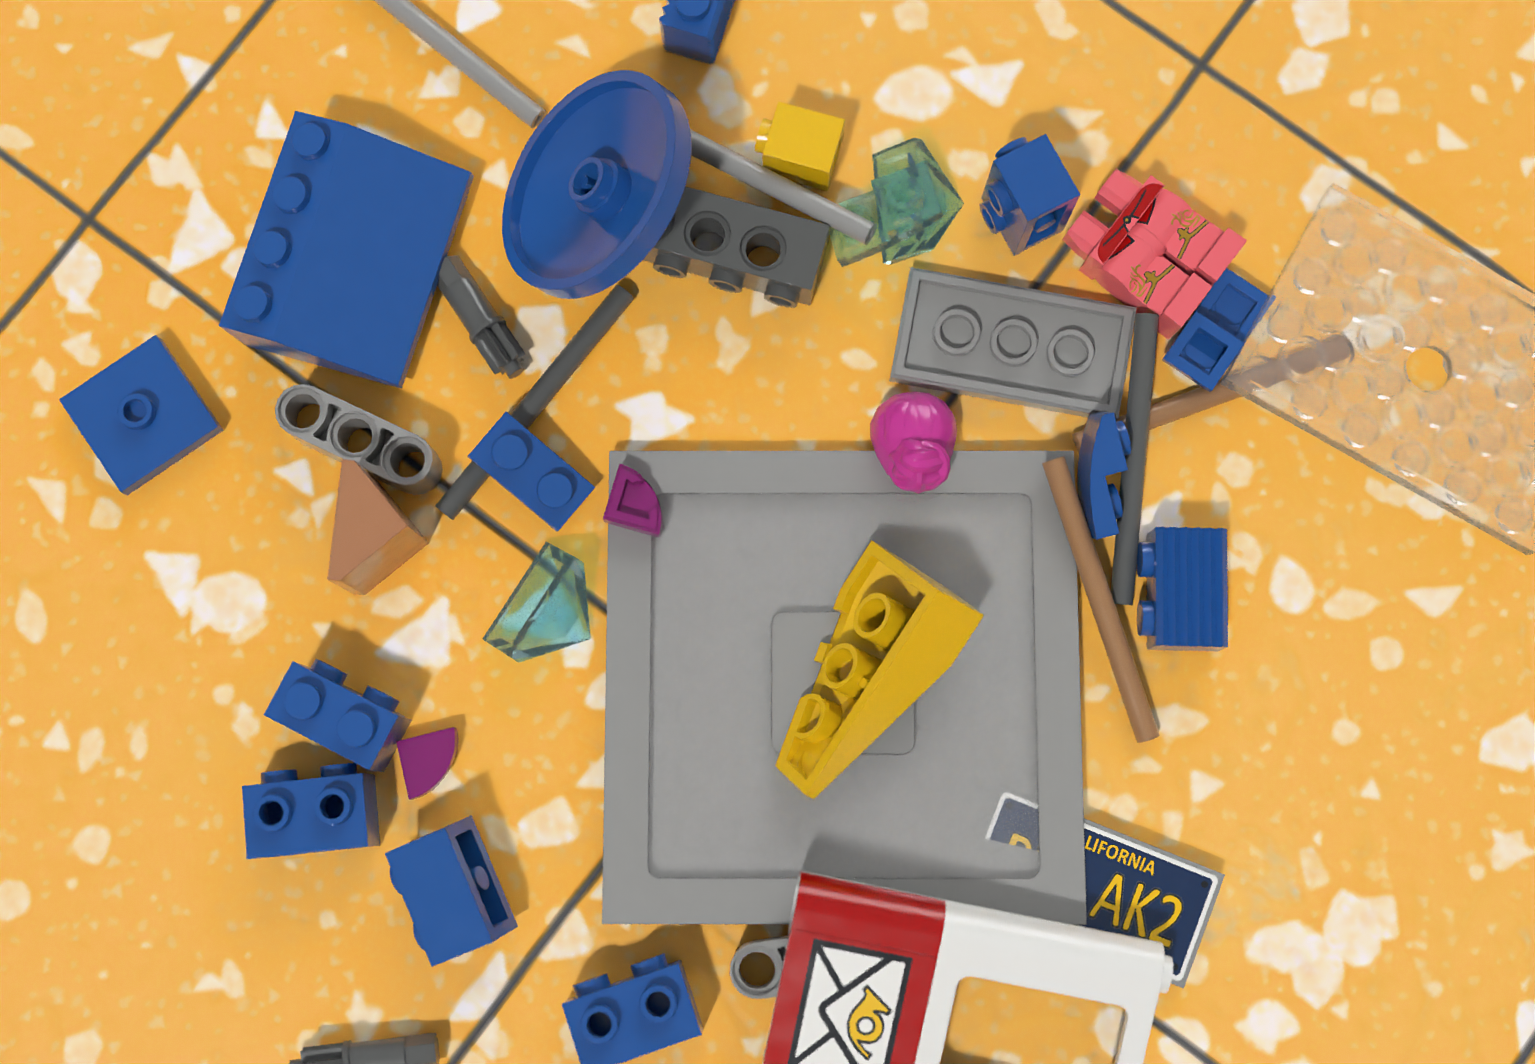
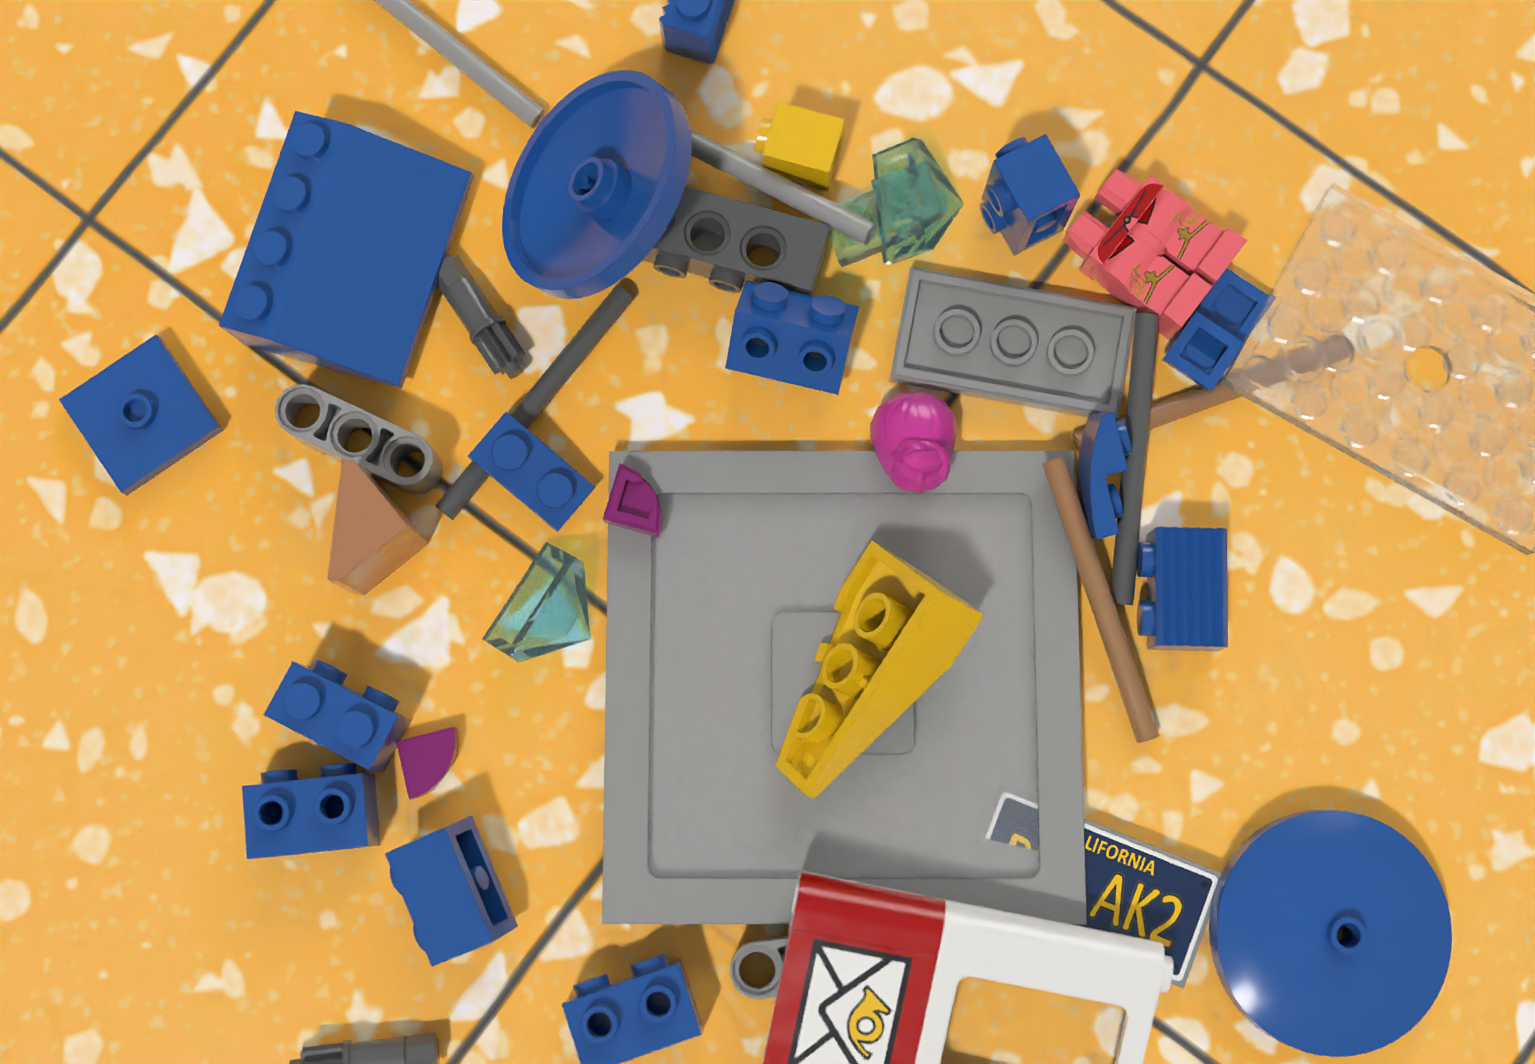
none -> blue brick [725,280,859,395]
none -> blue dish [1209,810,1452,1057]

